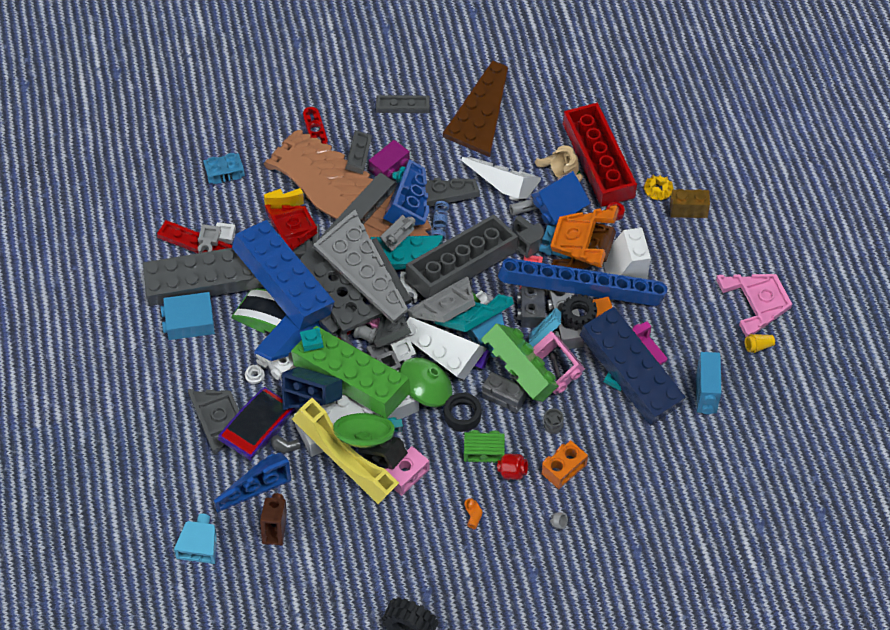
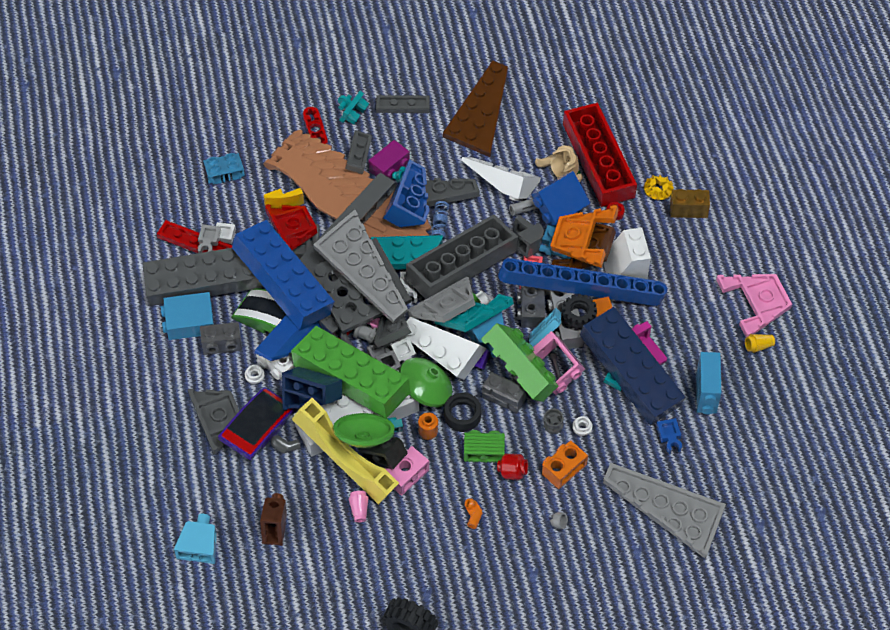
blue wedge [214,452,292,513] -> none
teal plate [300,328,324,352] -> none
light grey hinge [380,215,416,251] -> none
none -> flat silver brick [200,322,242,355]
none -> teal hips [338,91,369,124]
none -> bright pink cone [348,491,369,522]
none -> orange brick [418,413,438,440]
none -> white plate [572,416,592,436]
none -> light grey wing [603,463,726,559]
none -> blue plate [656,418,682,454]

